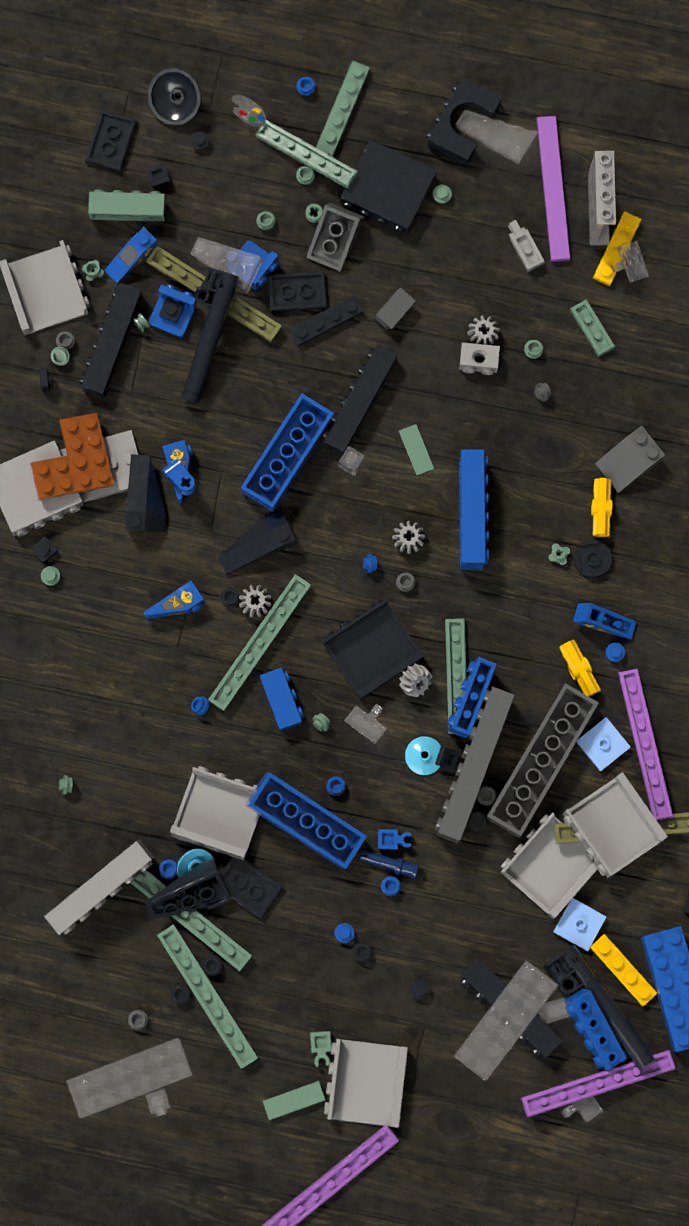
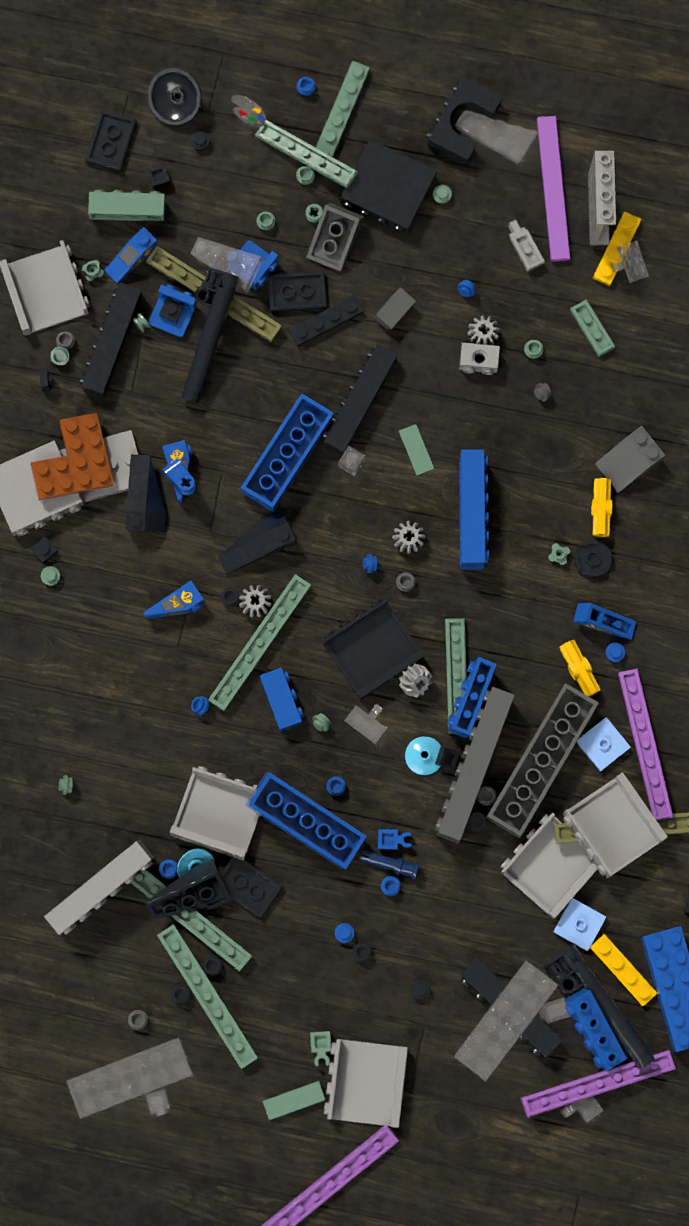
none -> blue plate [457,280,476,297]

